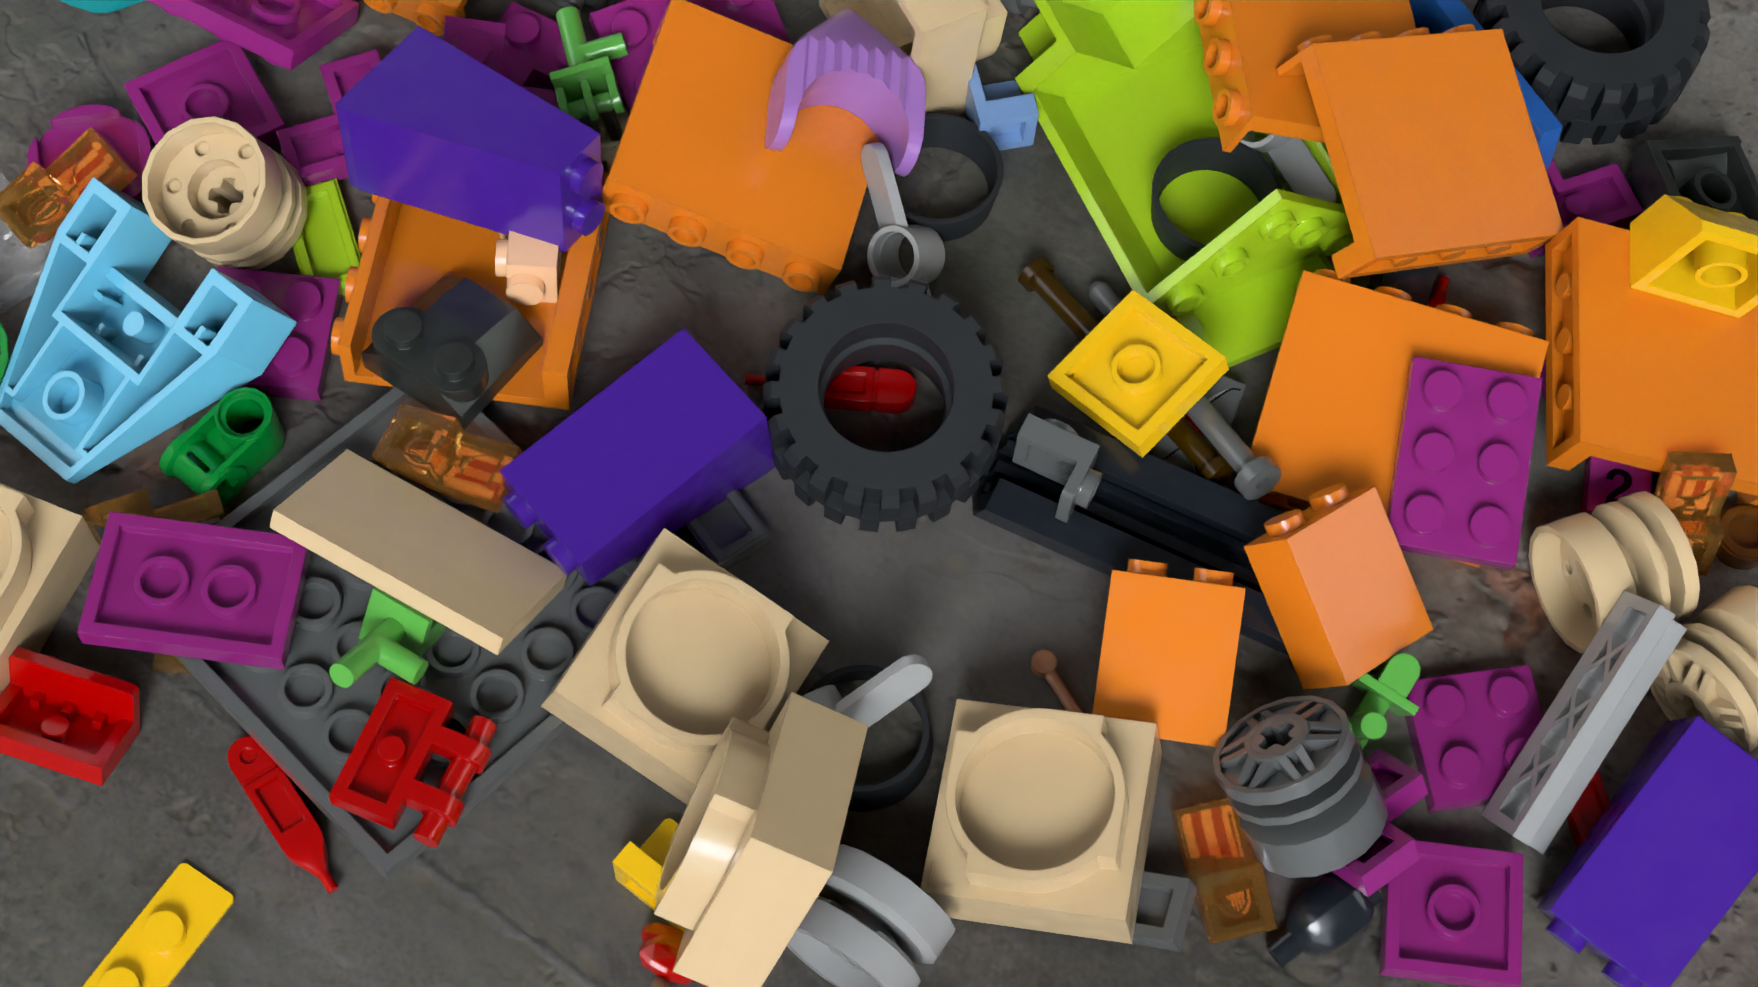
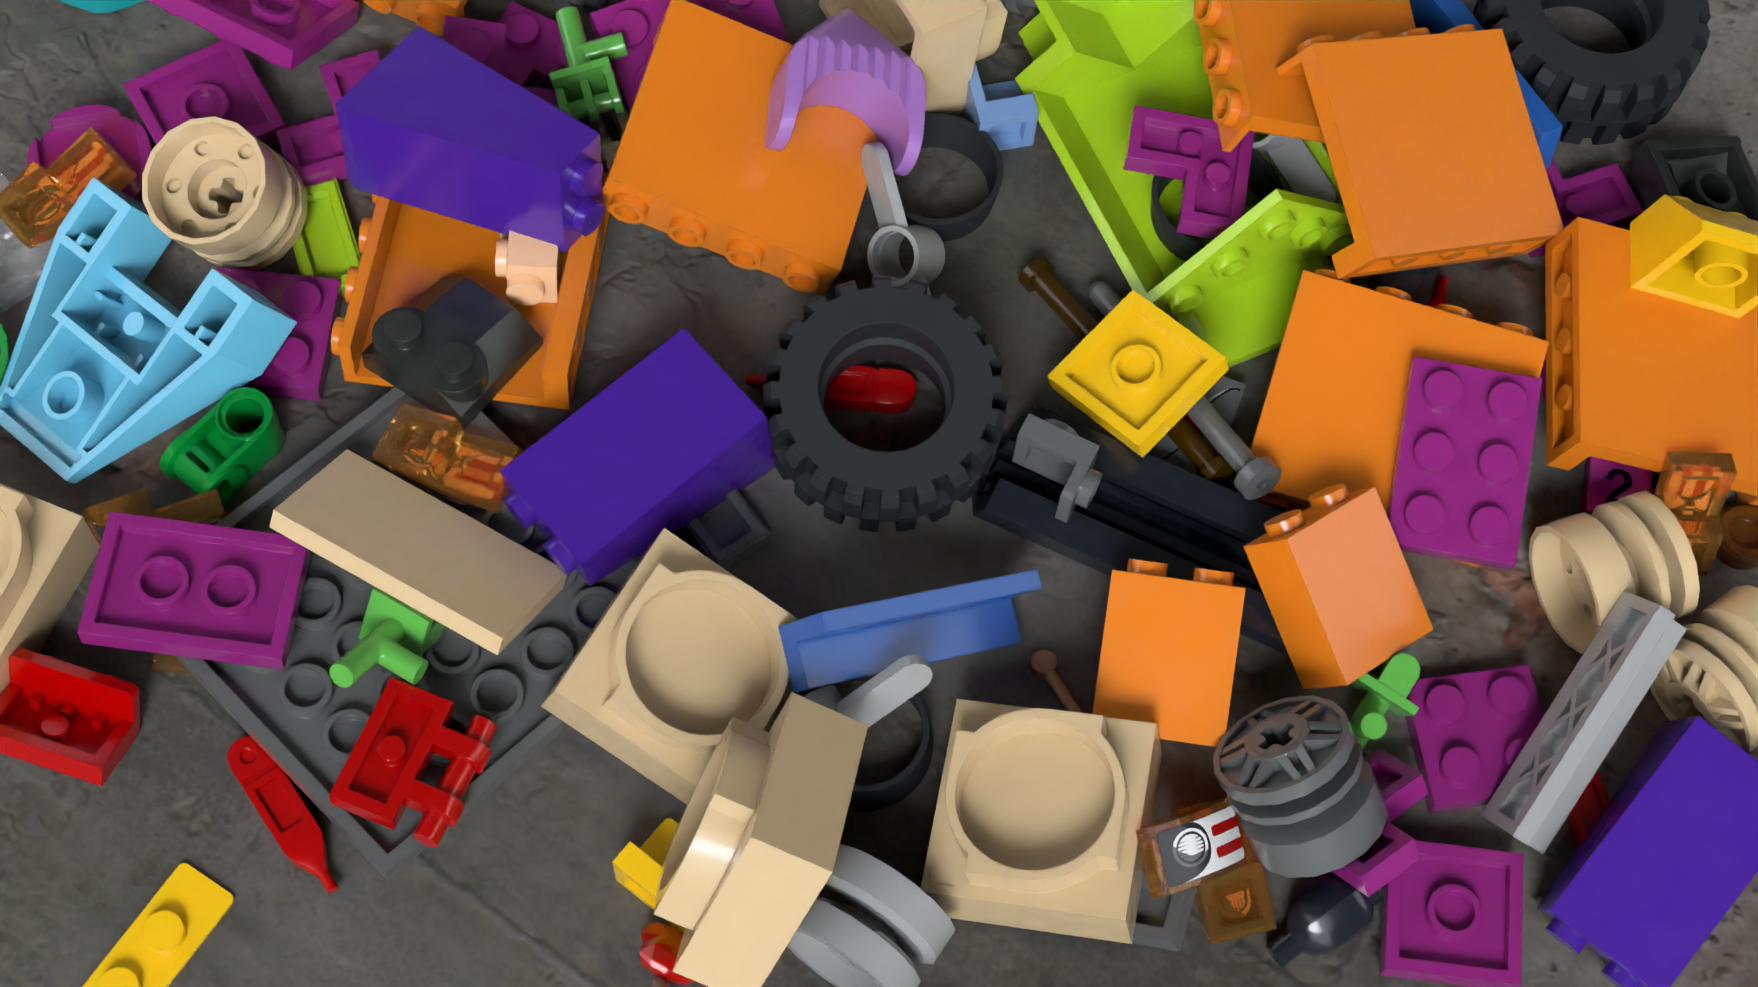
none -> blue fence [778,569,1042,693]
none -> magenta plate [1123,105,1254,239]
none -> slope [1136,798,1249,899]

